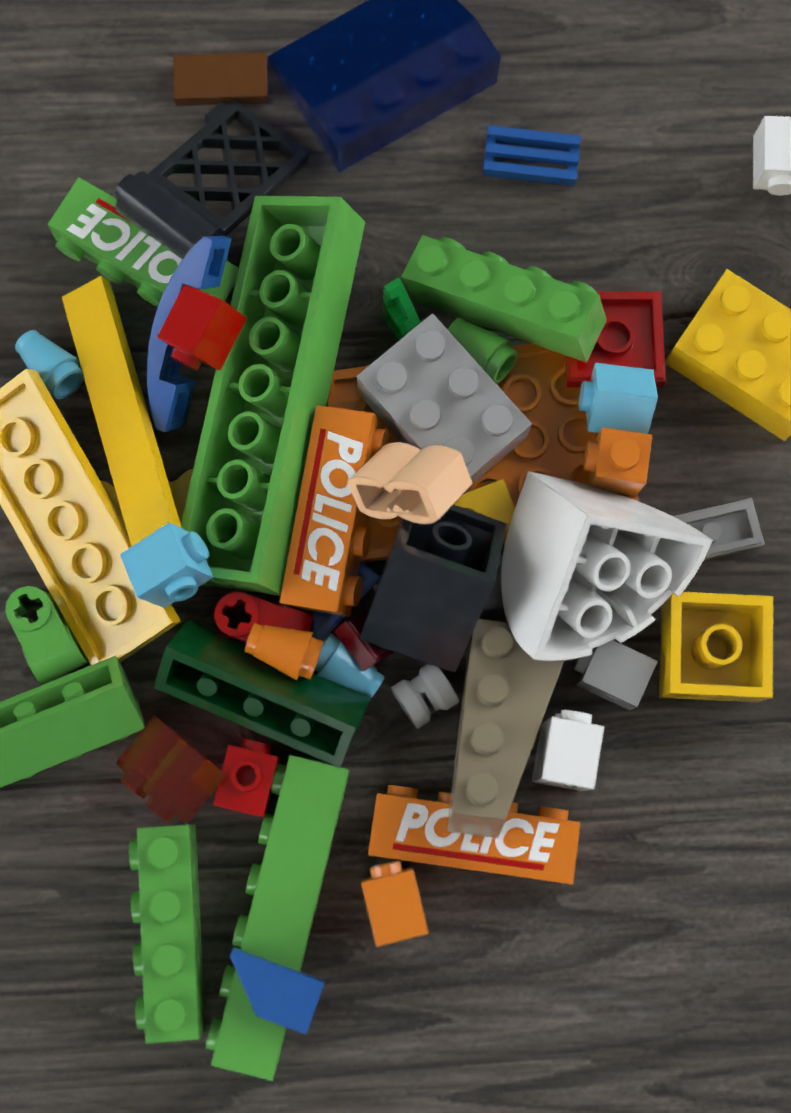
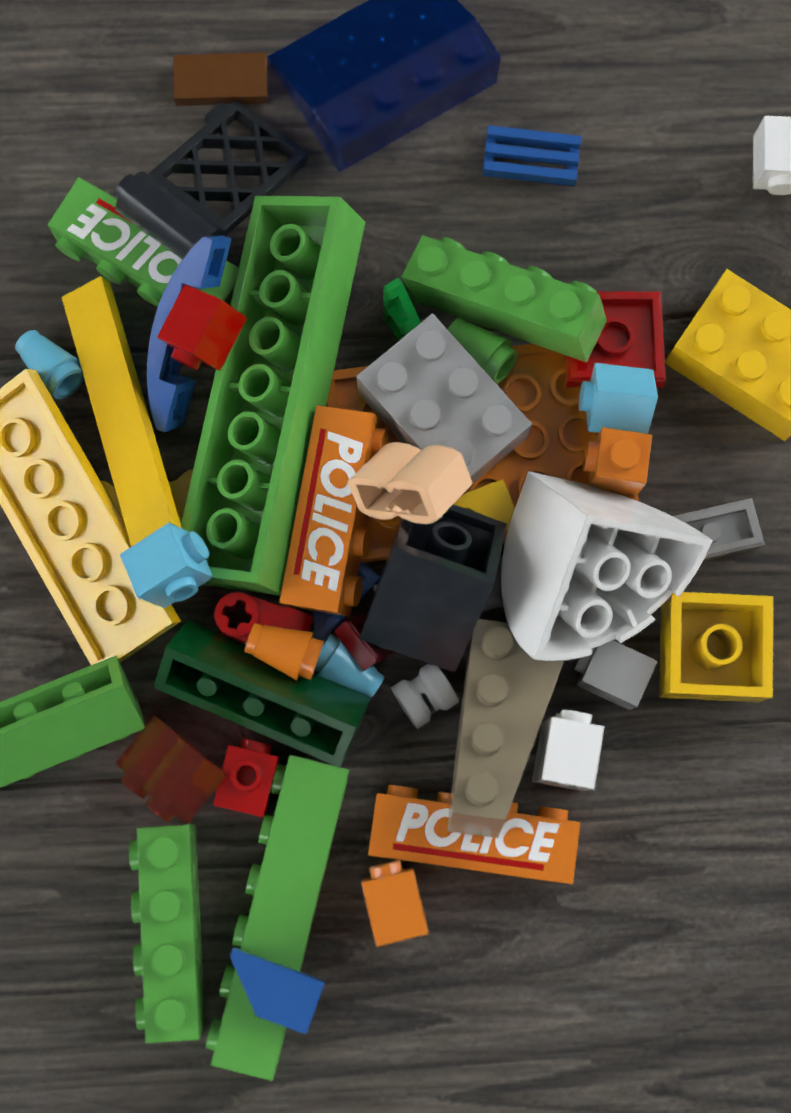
bright green piece [5,586,89,685] -> none

